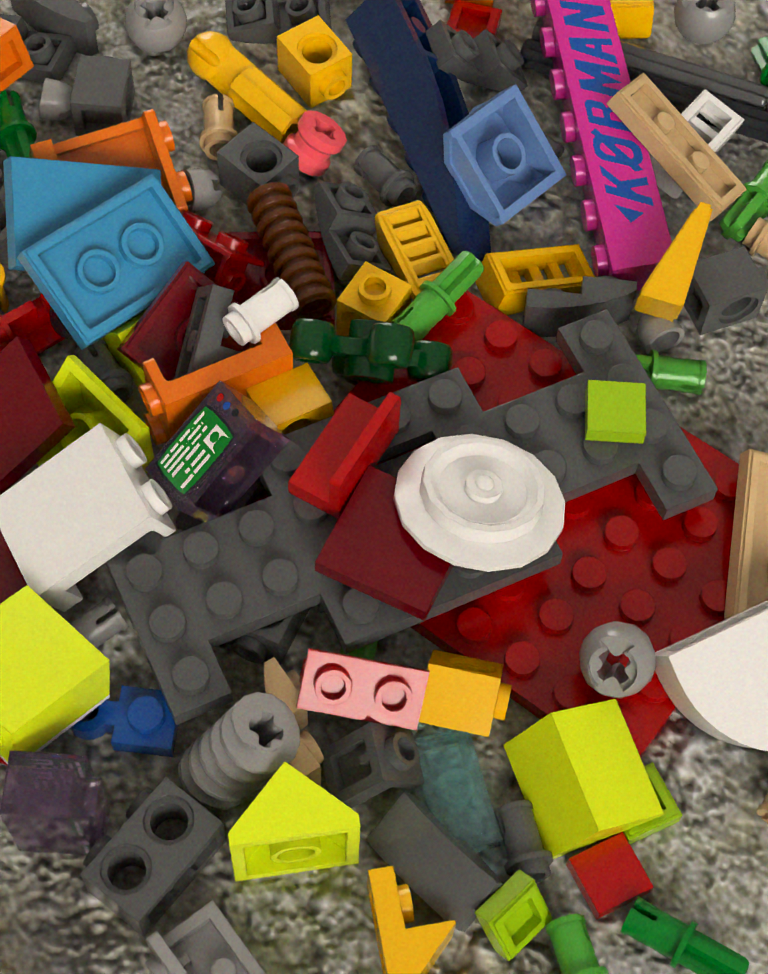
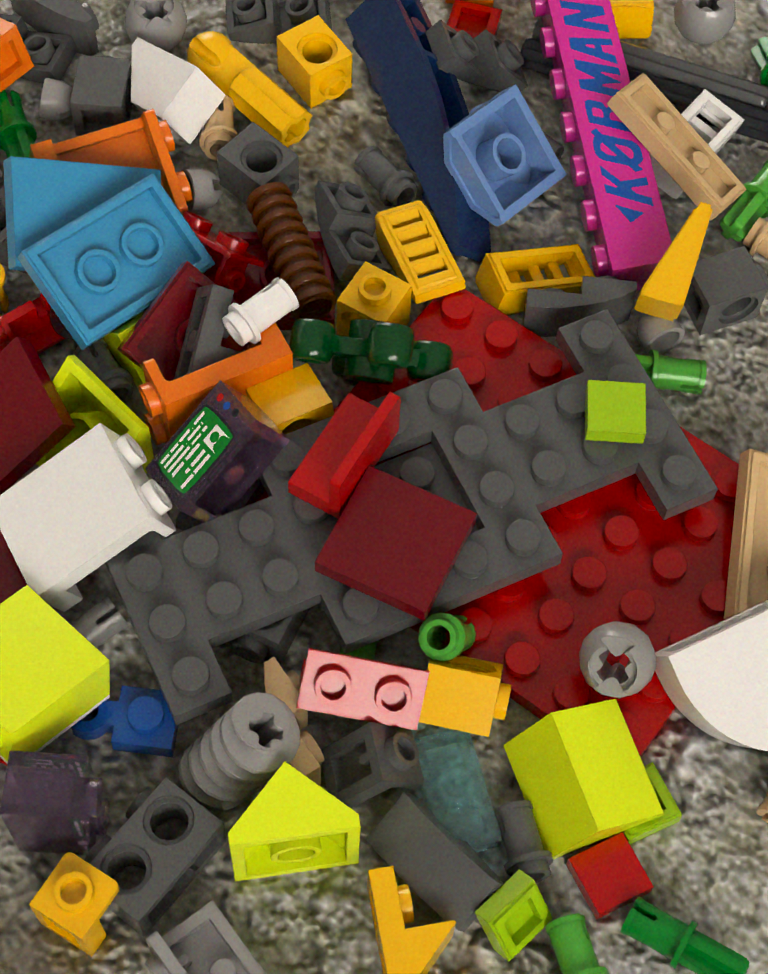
coral wheel [283,110,347,177] -> none
bright green axle [390,251,484,341] -> none
white piece [393,434,565,572] -> none
none -> yellow bracket [29,852,120,957]
none -> white slope [131,37,226,145]
none -> bright green pin [418,612,476,661]

